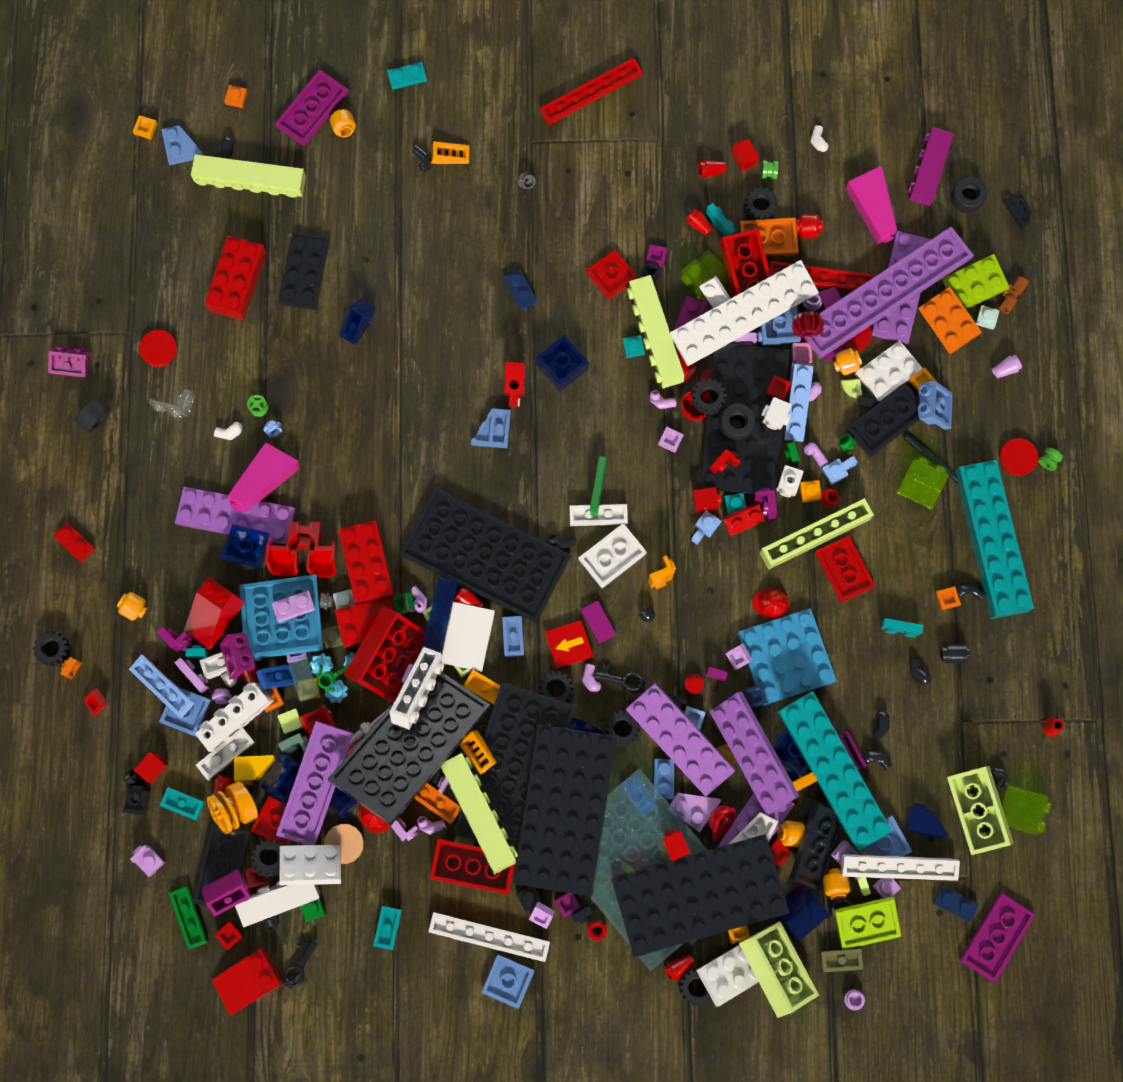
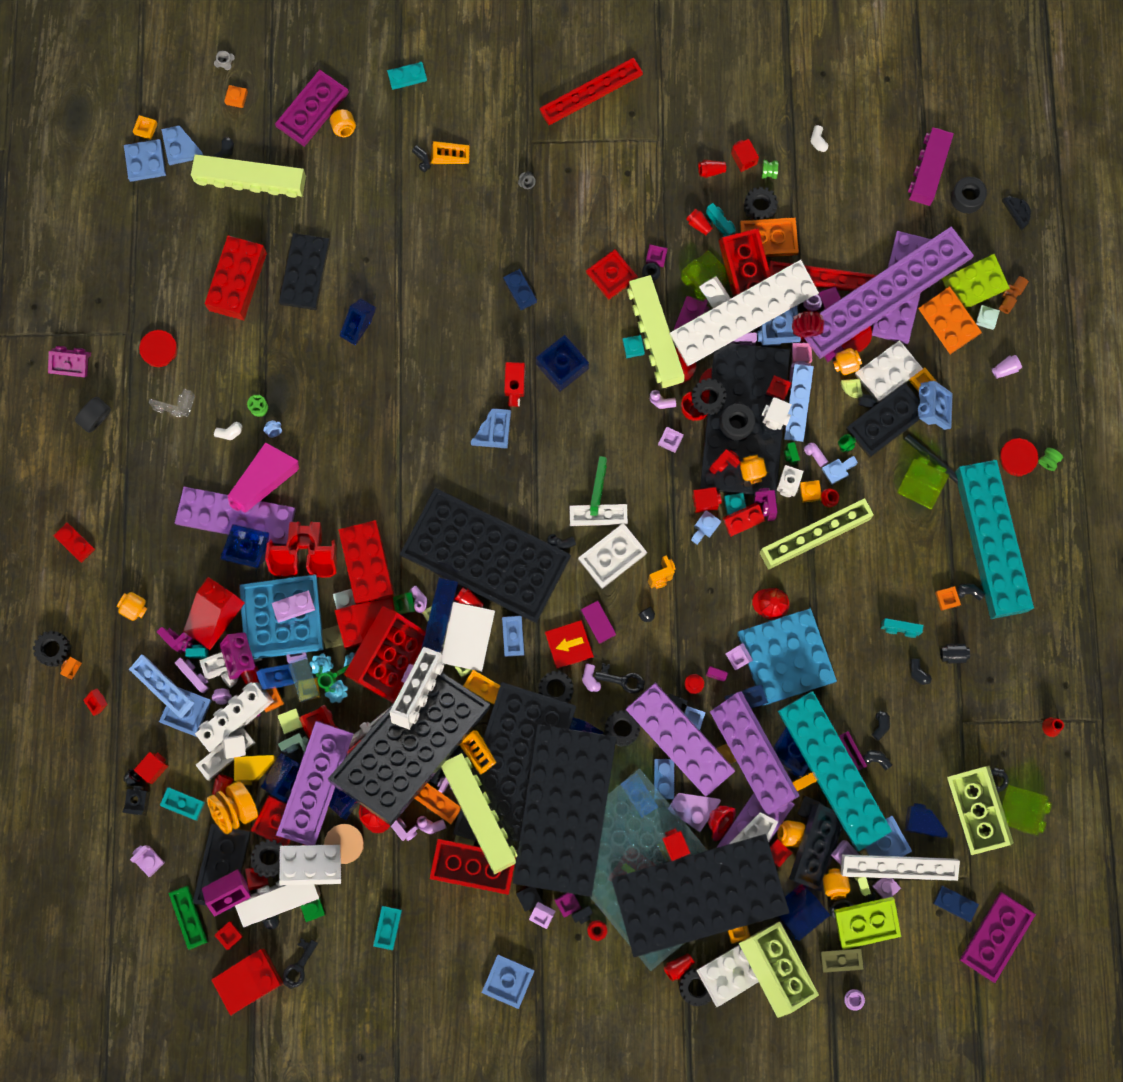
dark grey plate [319,592,333,610] -> none
white plate [429,912,550,962] -> none
red head [797,214,824,239] -> none
lavender arm [809,382,822,401] -> none
red tile [814,535,876,603] -> none
dark pink slope [846,166,897,244] -> none
none -> medium blue plate [124,139,166,182]
none -> light grey plate [214,51,235,70]
none -> white tile [223,735,246,759]
none -> light orange head [740,455,767,484]

